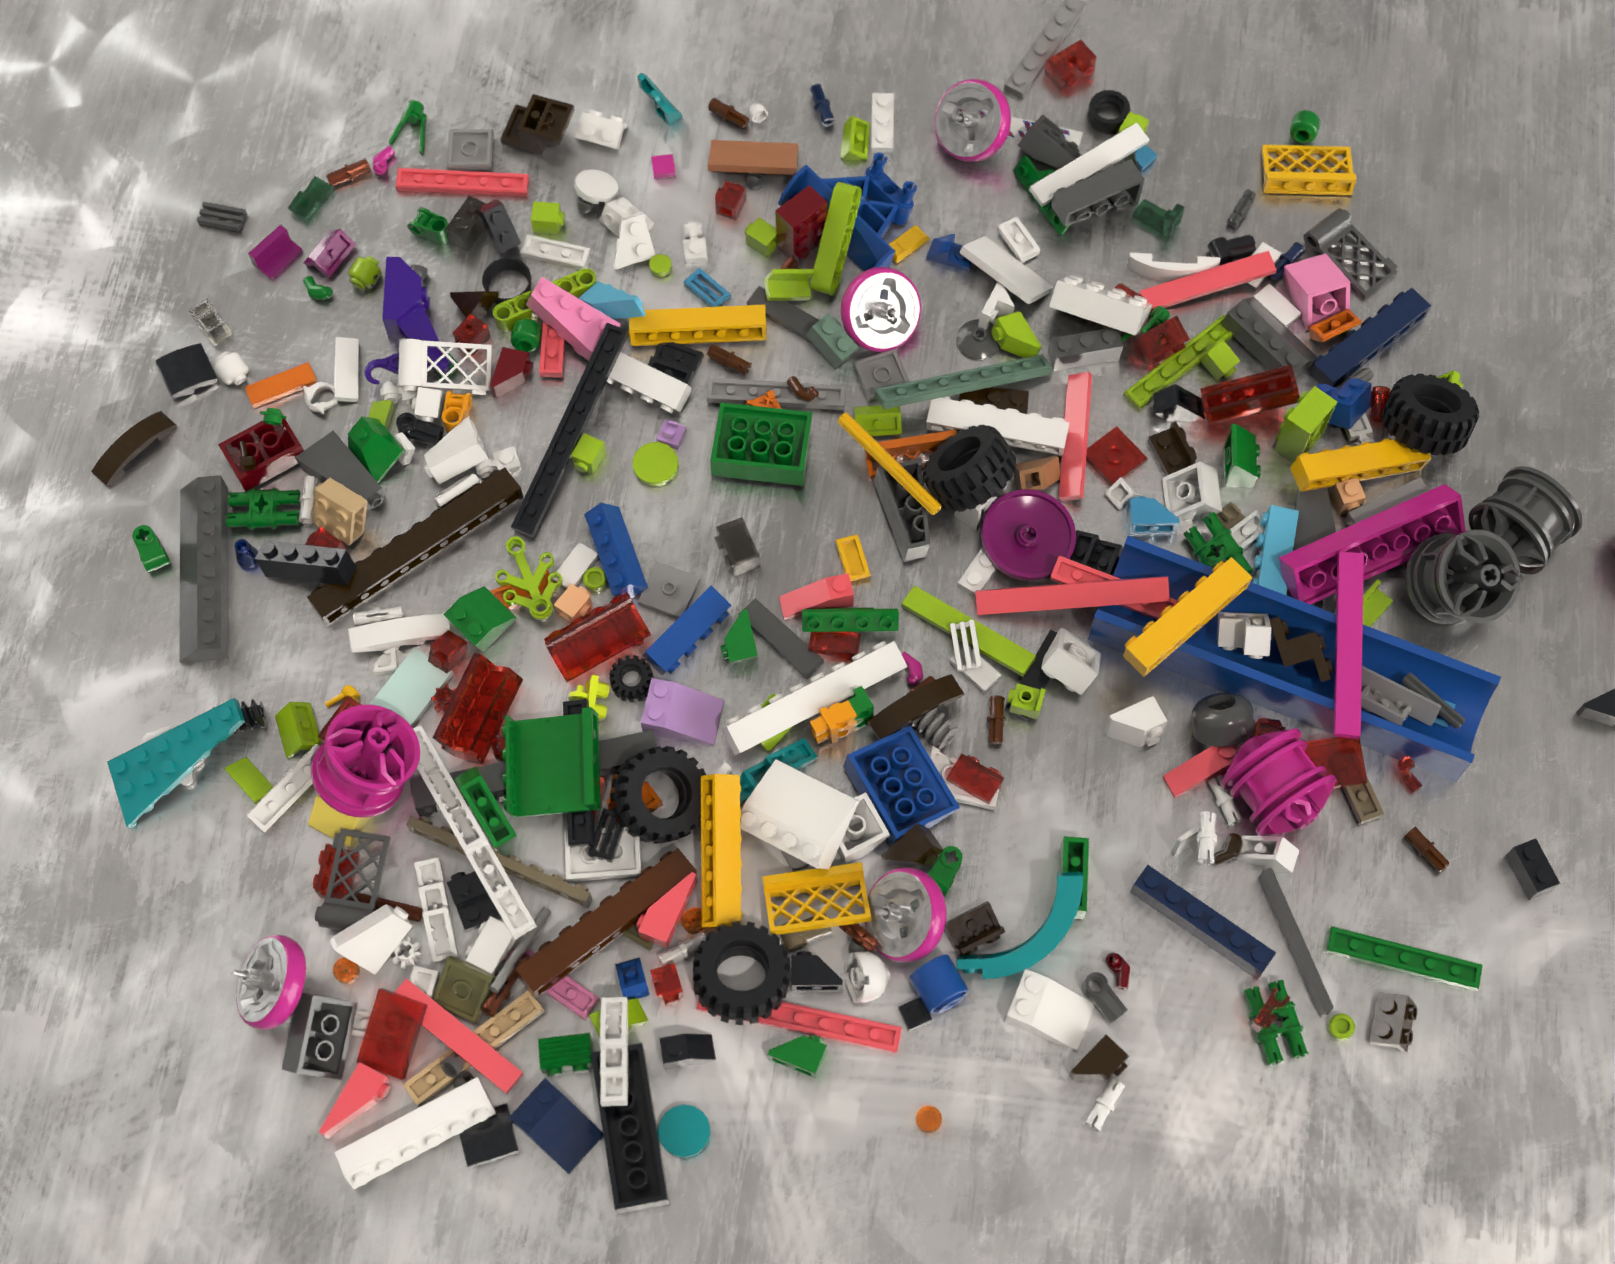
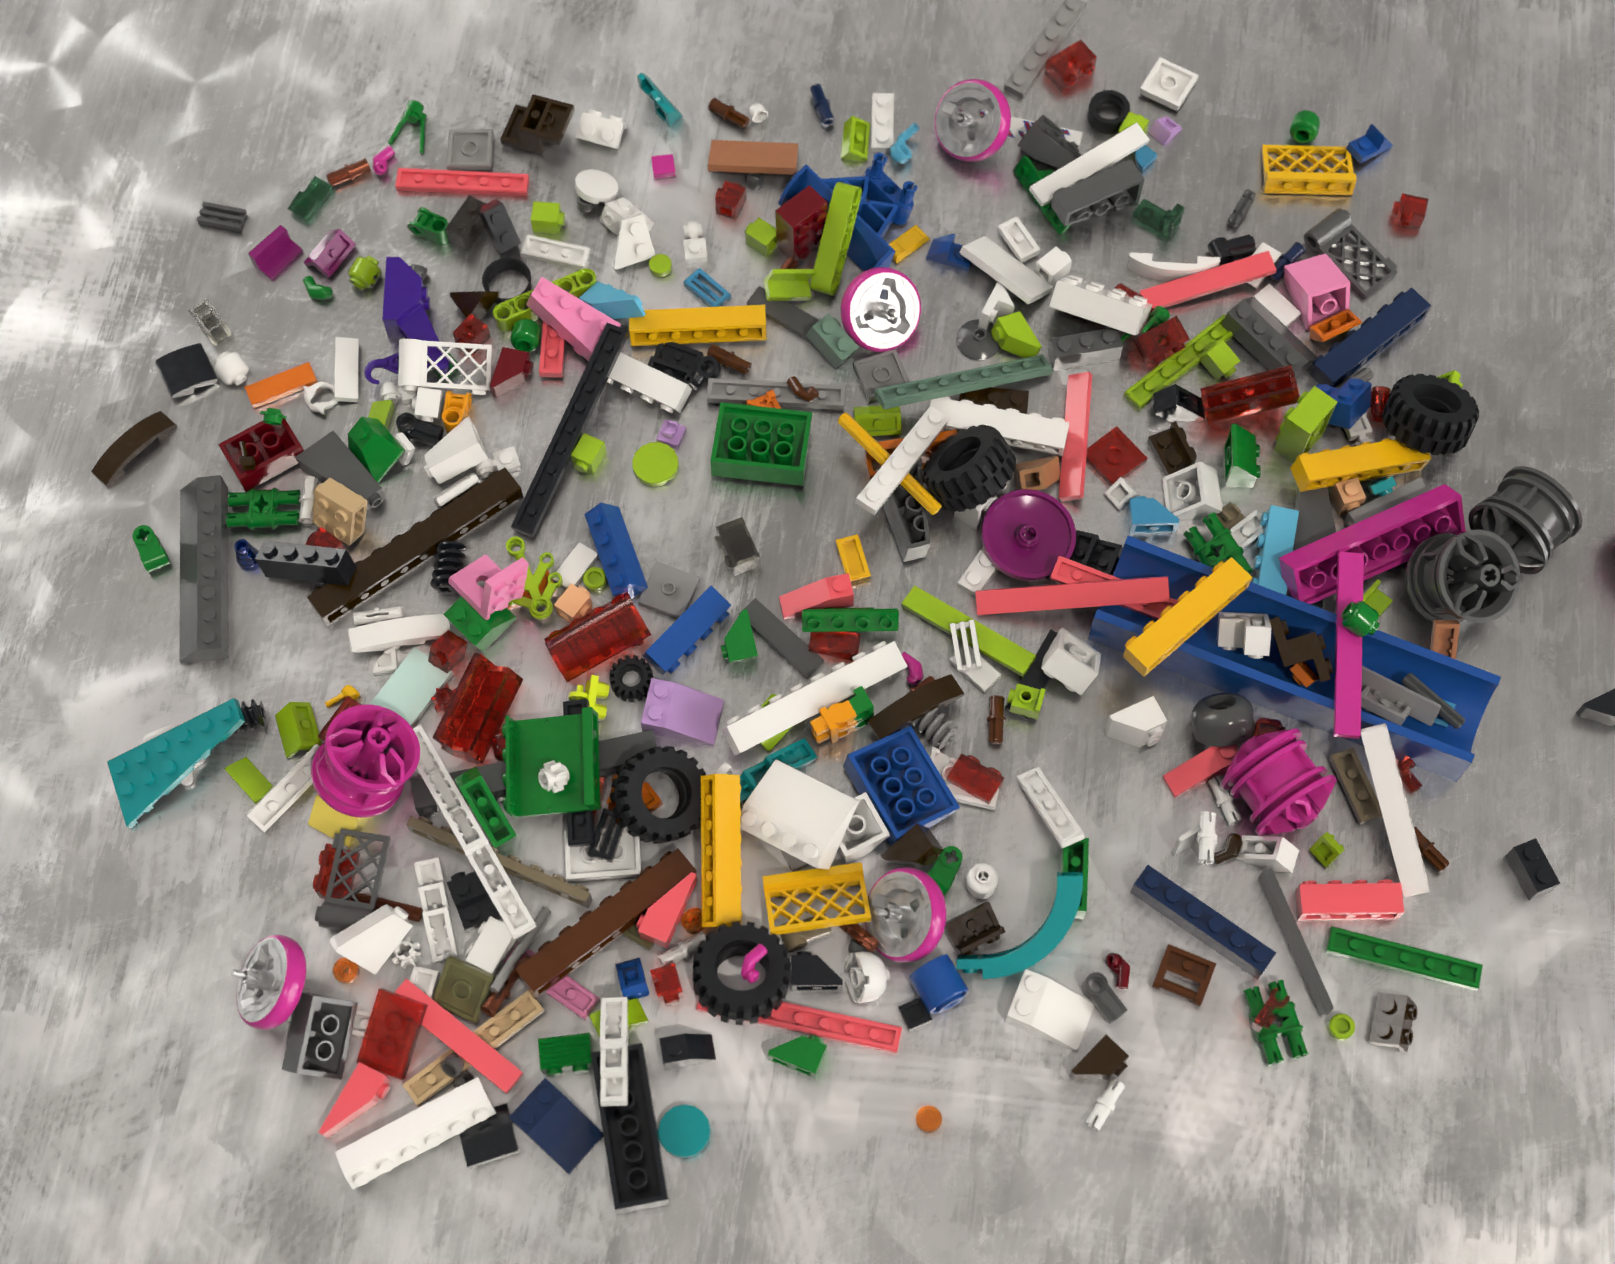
clear red tile [1304,737,1368,788] -> none
none -> black piece [430,541,467,595]
none -> bright pink bracket [448,554,529,620]
none -> white gear [538,760,570,793]
none -> black plate [684,356,721,391]
none -> dark pink arm [741,944,767,983]
none -> white plate [855,406,950,516]
none -> medium azure plate [890,123,920,164]
none -> white head [966,863,999,899]
none -> white tile [1017,767,1085,848]
none -> white brick [1035,246,1072,286]
none -> white plate [1139,57,1198,111]
none -> lavender slope [1149,116,1182,145]
none -> reddish brown plate [1152,944,1216,1007]
none -> orange plate [1290,661,1319,688]
none -> coral brick [1295,879,1404,920]
none -> lime tile [1309,832,1345,868]
none -> green head [1341,601,1380,637]
none -> blue slope [1346,124,1393,163]
none -> white beam [1361,723,1430,897]
none -> teal plate [1367,475,1397,497]
none -> clear red brick [1391,193,1428,229]
none -> nougat tile [1430,620,1460,659]

